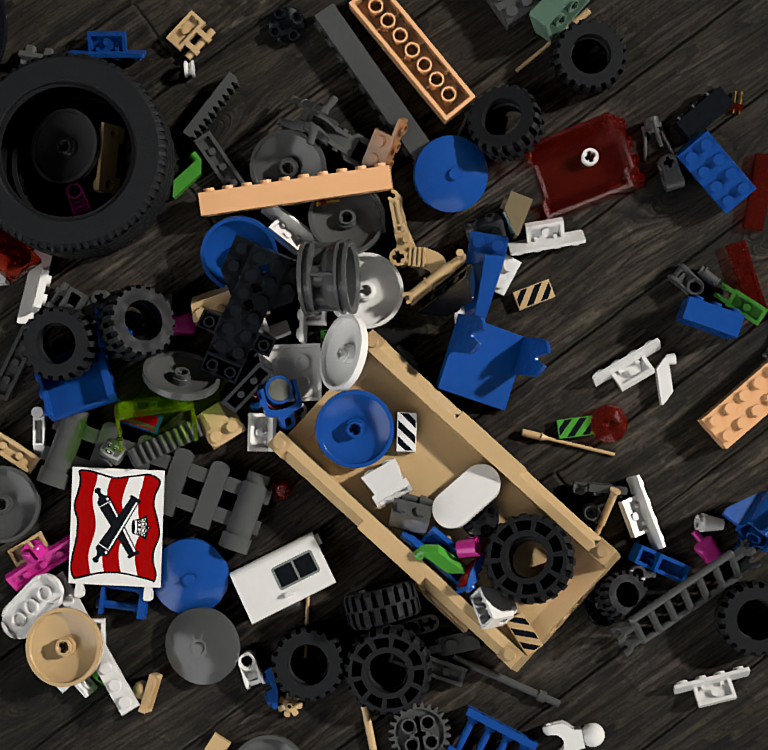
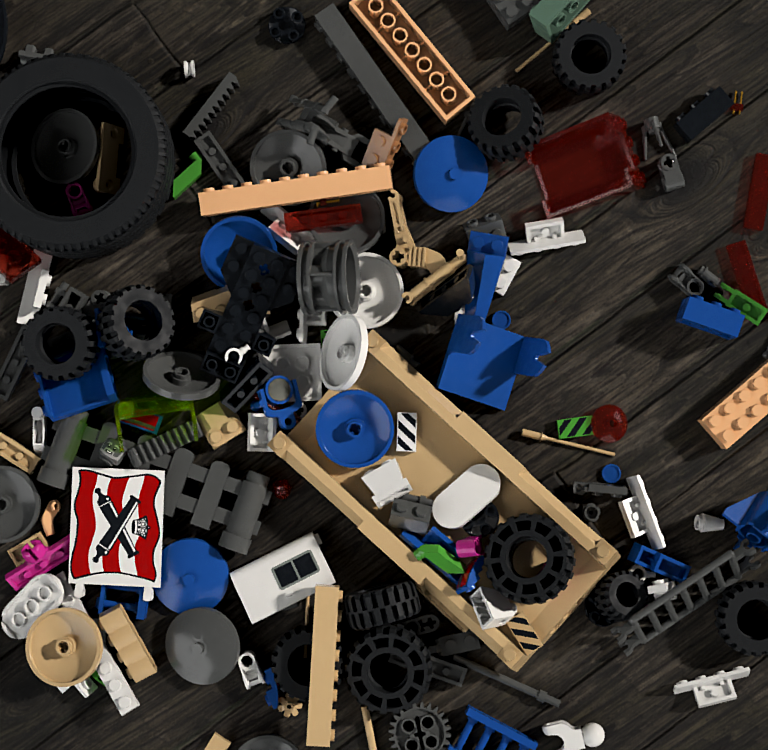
blue bracket [68,31,146,61] -> none
tan tile [133,672,162,714] -> none
tan plate [166,10,216,60] -> none
dark pink piece [172,313,198,336] -> none
dark tan slope [500,191,533,240] -> none
tan tile [512,279,555,311] -> none
white bush [581,148,599,166] -> none
white bracket [592,338,661,392] -> none
tan piece [595,487,621,535] -> none
white piece [655,353,676,405] -> none
blue brick [674,128,757,214] -> none
dark pink piece [691,530,723,565] -> none
none -> light nougat arm [41,500,61,536]
none -> tan brick [98,603,157,683]
none -> white piece [224,344,250,364]
none -> clear red tile [284,203,363,234]
none -> tan brick [306,584,343,747]
none -> blue piece [492,311,511,329]
none -> blue piece [601,464,621,483]
none -> white plate [647,578,677,600]

